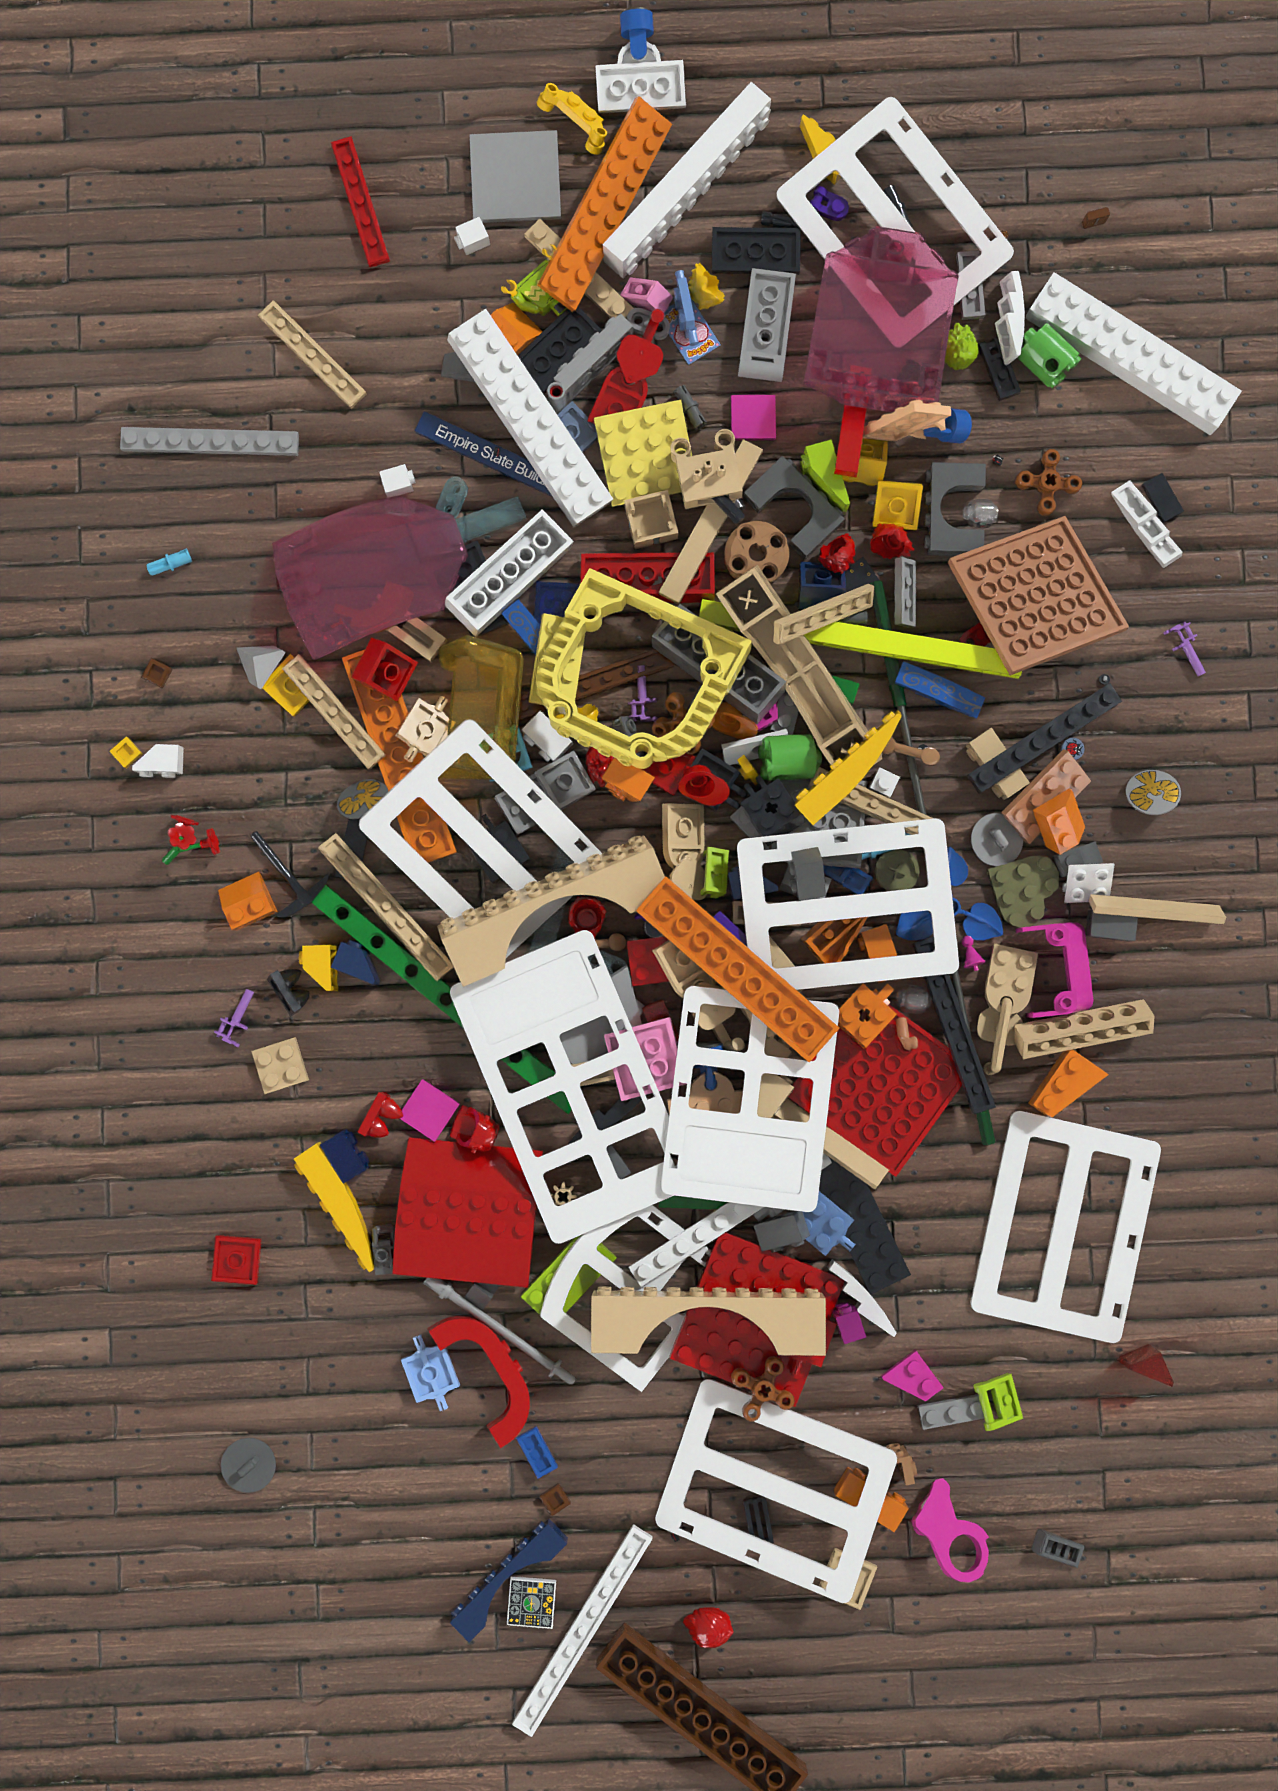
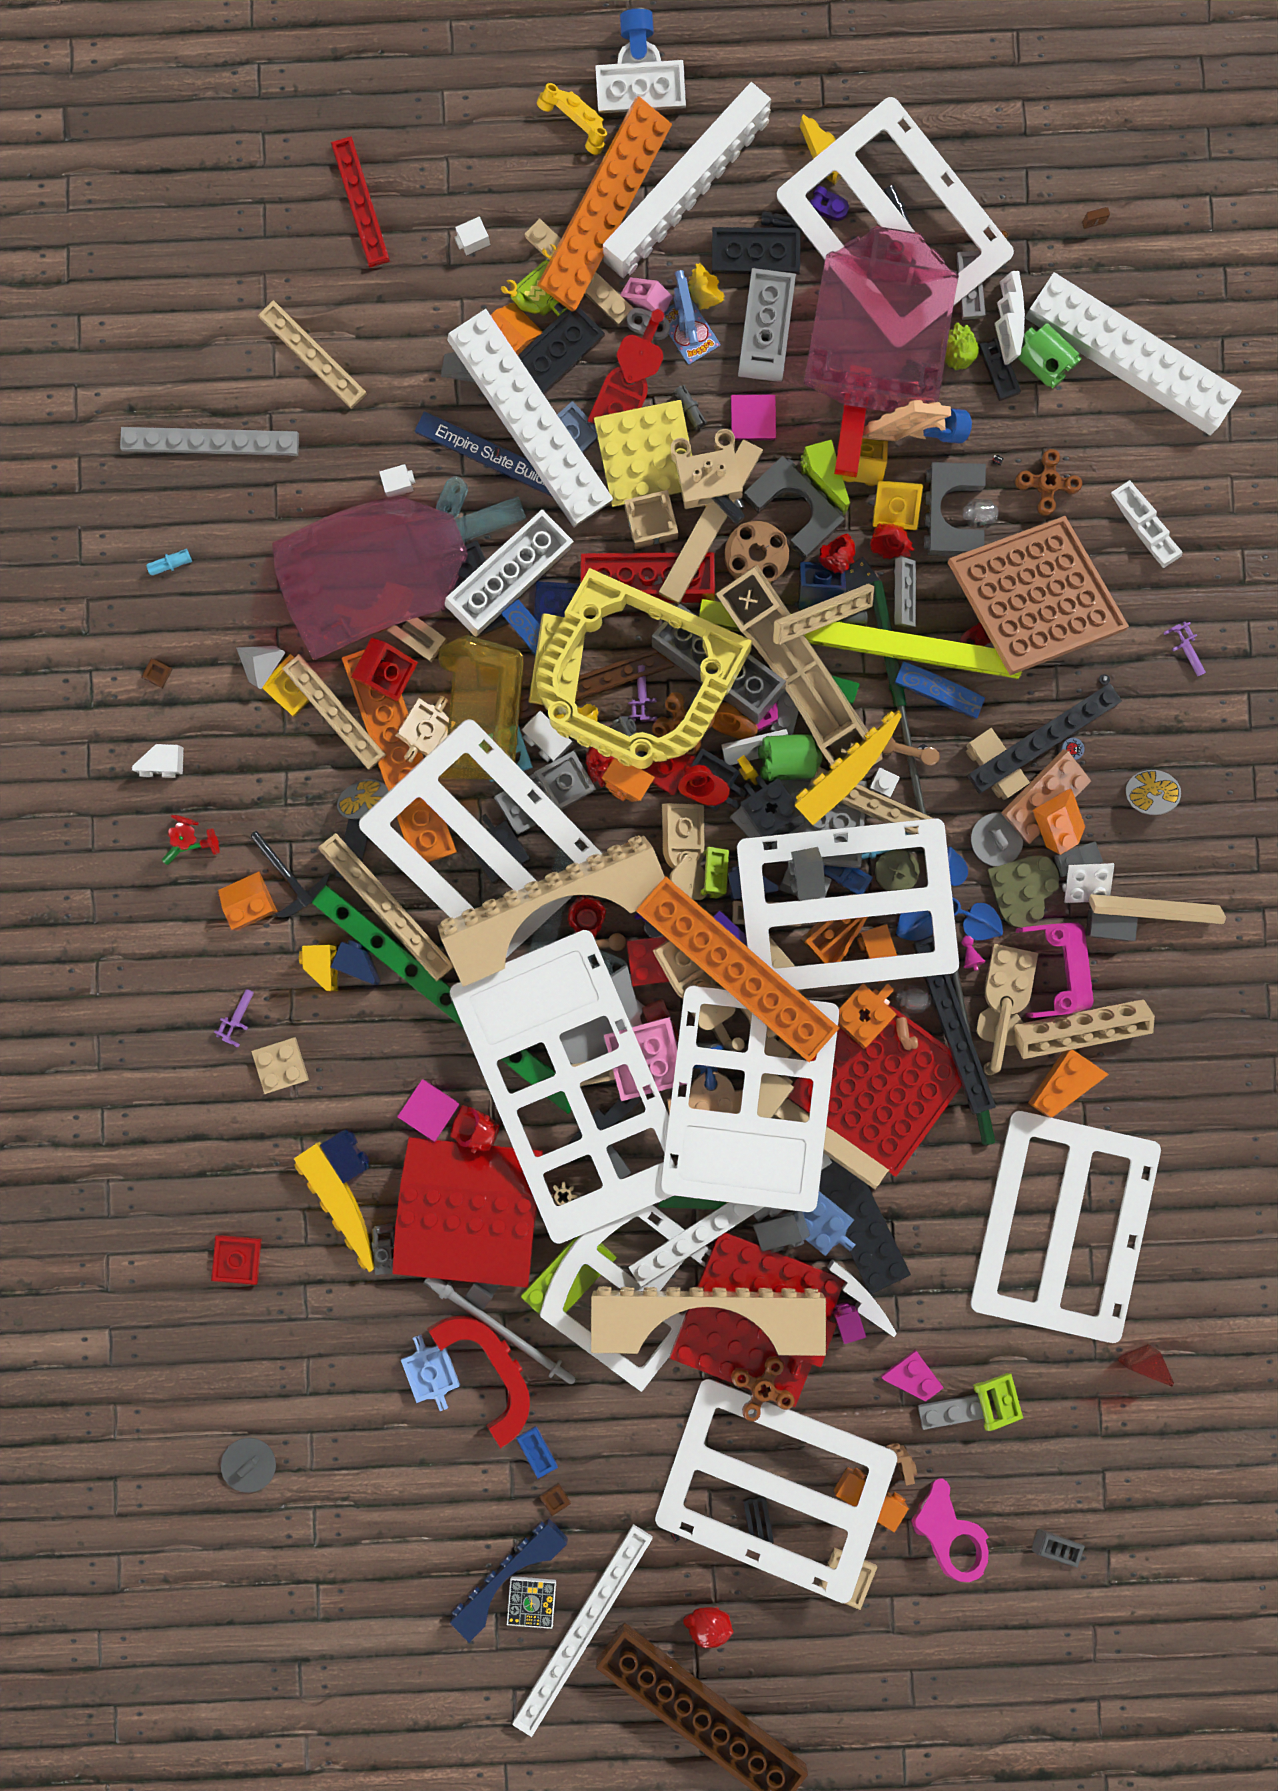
yellow plate [110,737,143,769] -> none
black tile [267,969,310,1017] -> none
red tile [358,1092,403,1138] -> none
light grey tile [470,130,561,223] -> none
light grey hinge [547,313,633,413] -> none
black tile [1141,473,1184,523] -> none

